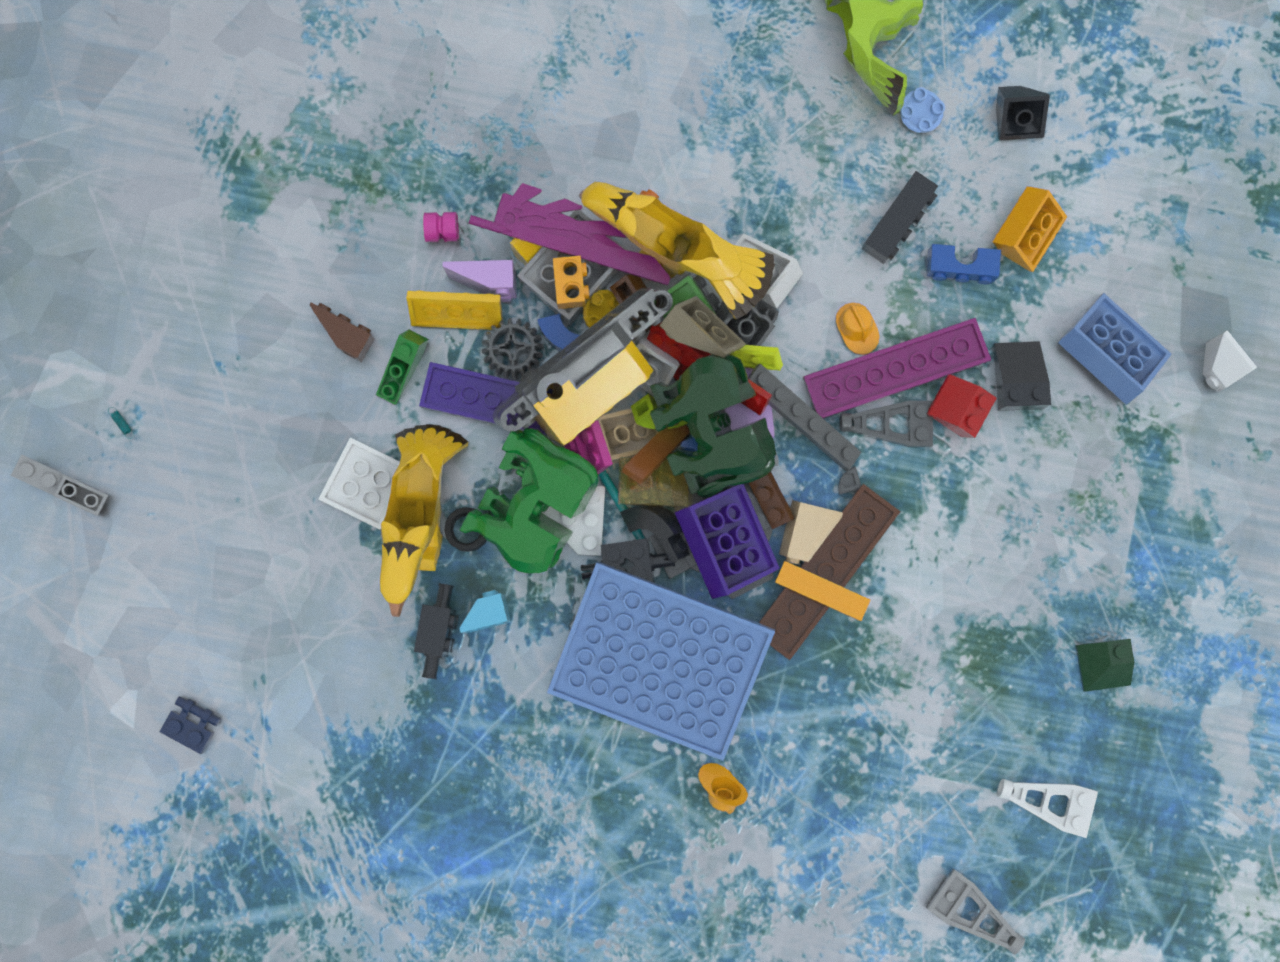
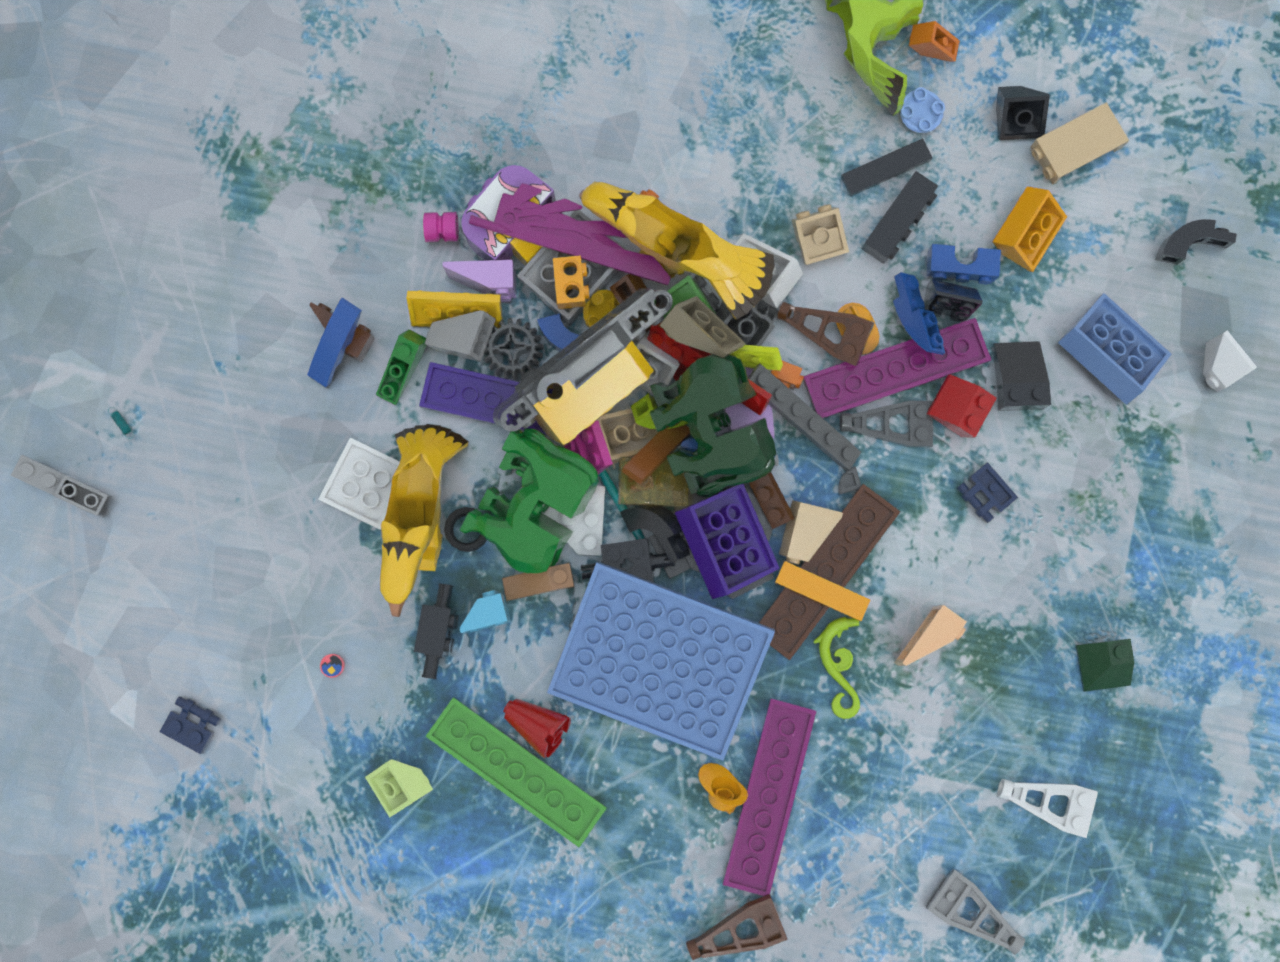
none -> blue slope [307,298,362,387]
none -> tile [320,654,345,678]
none -> yellowish green slope [365,759,433,818]
none -> light grey slope [425,310,496,362]
none -> bright green plate [426,697,607,847]
none -> brick [461,165,556,261]
none -> medium nougat slope [502,563,575,601]
none -> red cone [503,699,571,758]
none -> reddish brown plate [686,894,788,960]
none -> magenta plate [722,698,817,896]
none -> orange brick [771,360,804,389]
none -> reddish brown plate [777,302,874,366]
none -> tan plate [792,204,849,265]
none -> lime plant [813,616,860,719]
none -> black tile [841,138,933,197]
none -> blue slope [893,272,945,355]
none -> light nougat slope [894,605,967,666]
none -> orange slope [909,21,960,62]
none -> black slope [924,279,983,322]
none -> dark blue plate [957,462,1018,523]
none -> tan panel [1031,102,1129,185]
none -> black arch [1155,219,1237,265]

